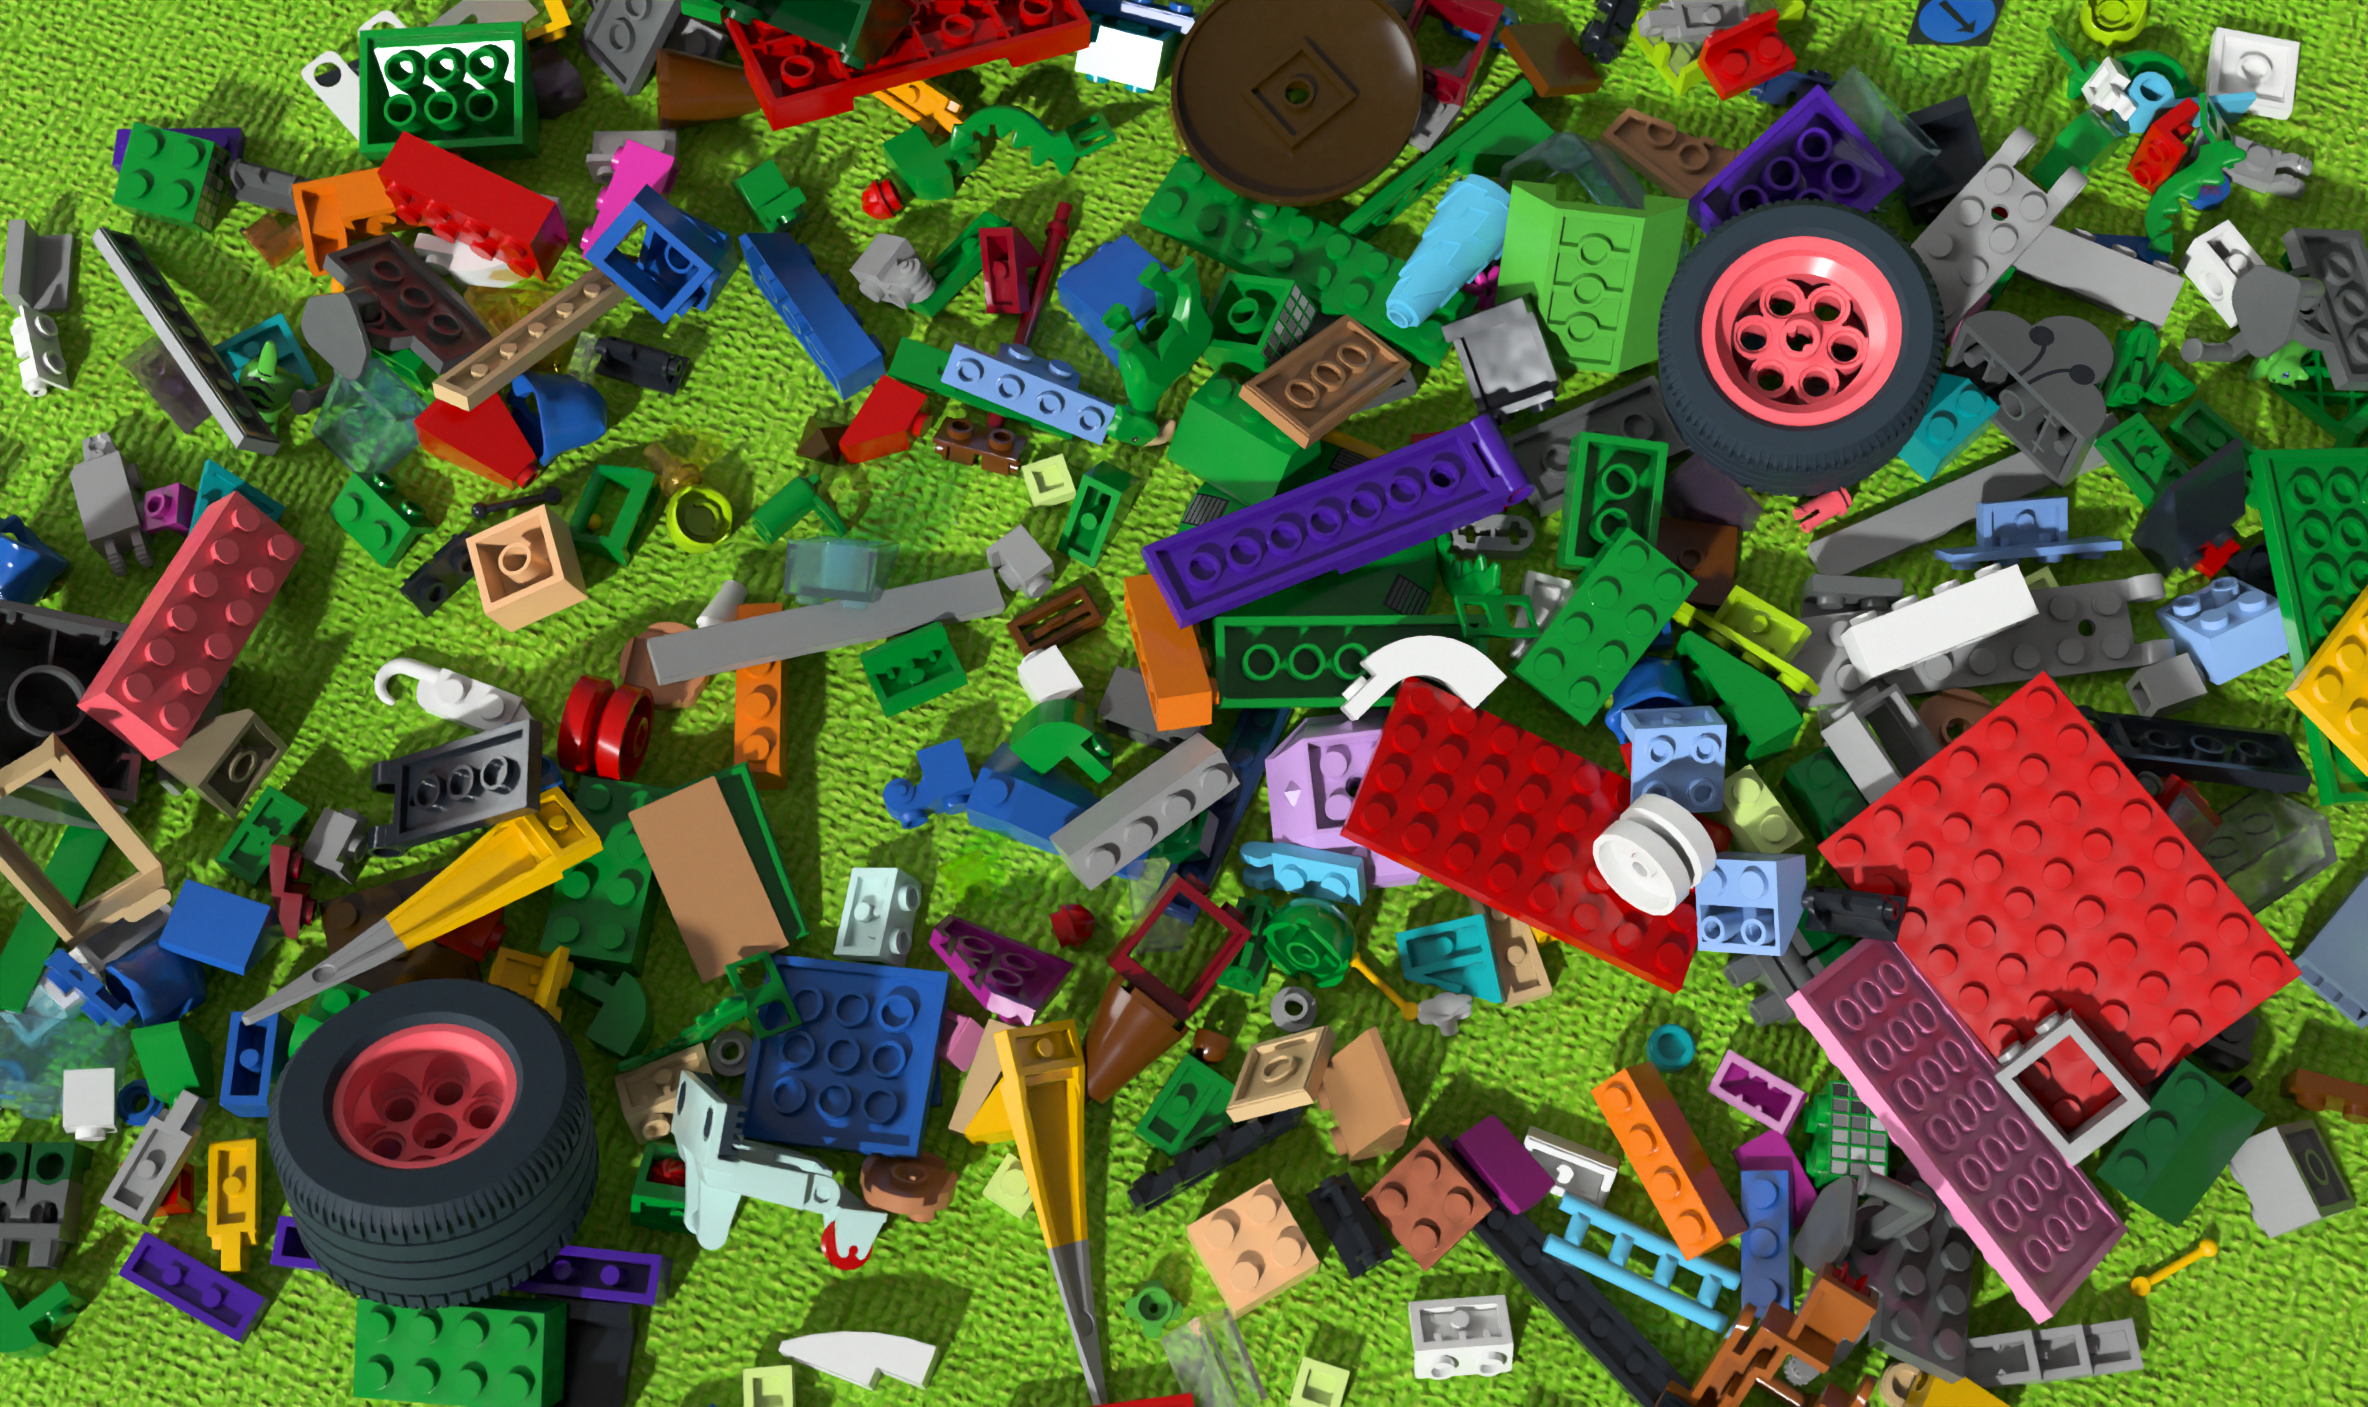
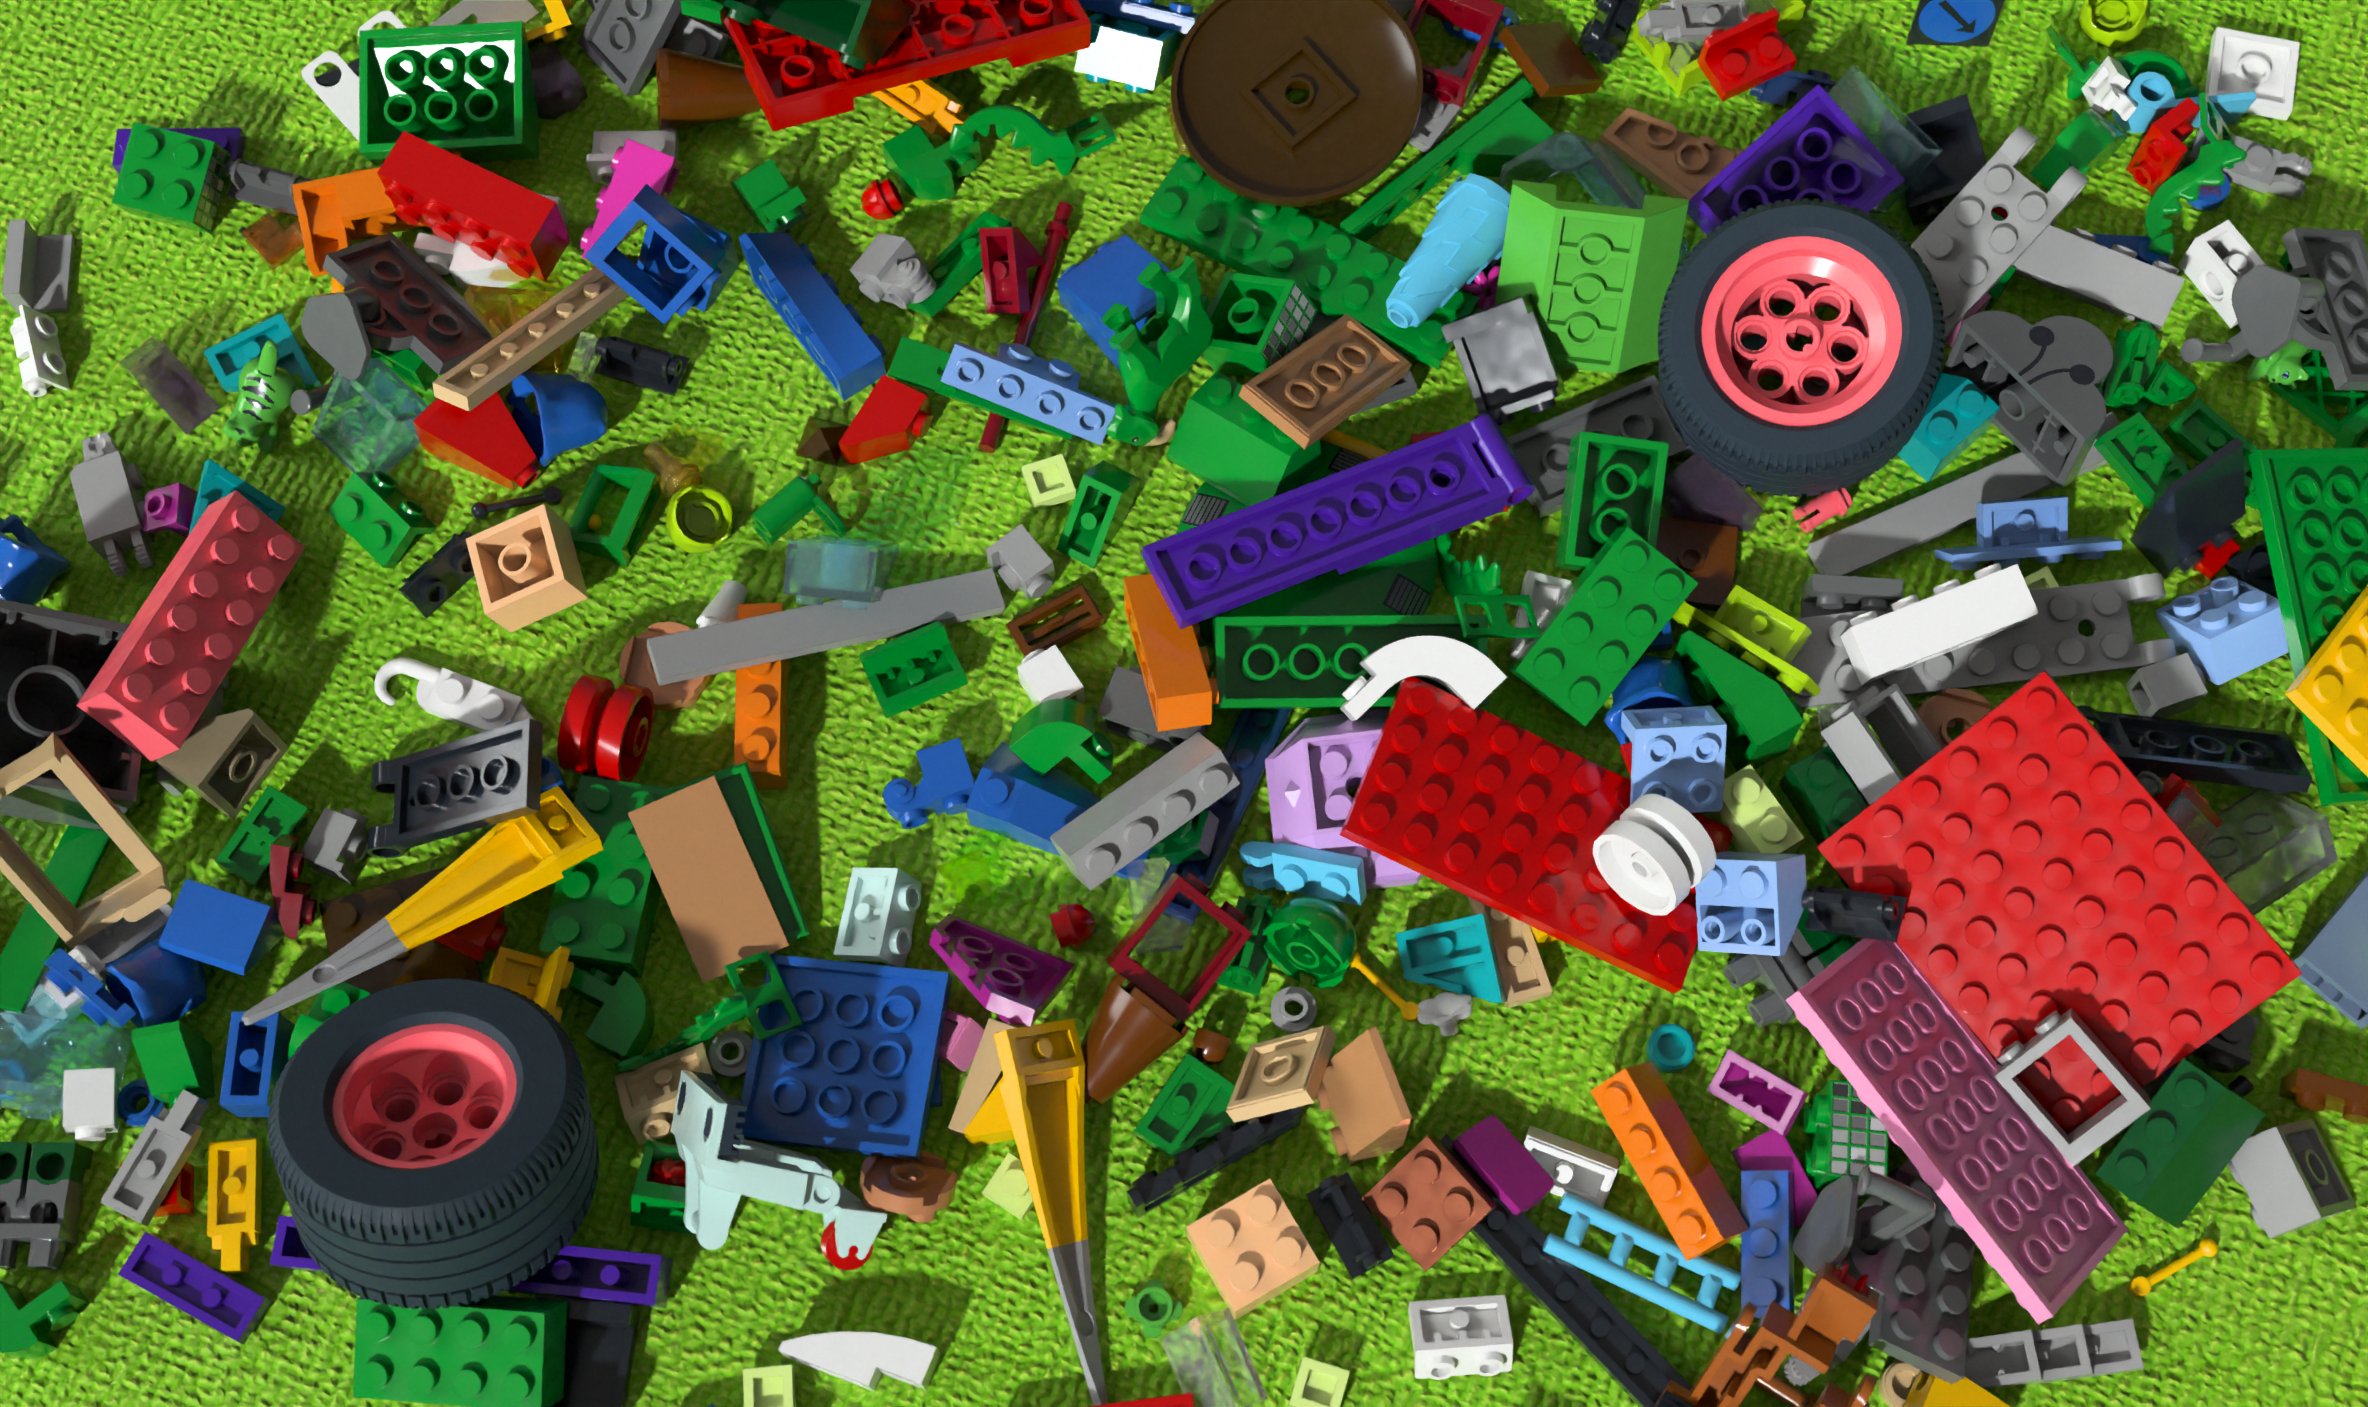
dark grey tile [92,227,280,456] -> none
reddish brown hinge [932,416,1028,477] -> none
light grey beam [1450,514,1535,560] -> none

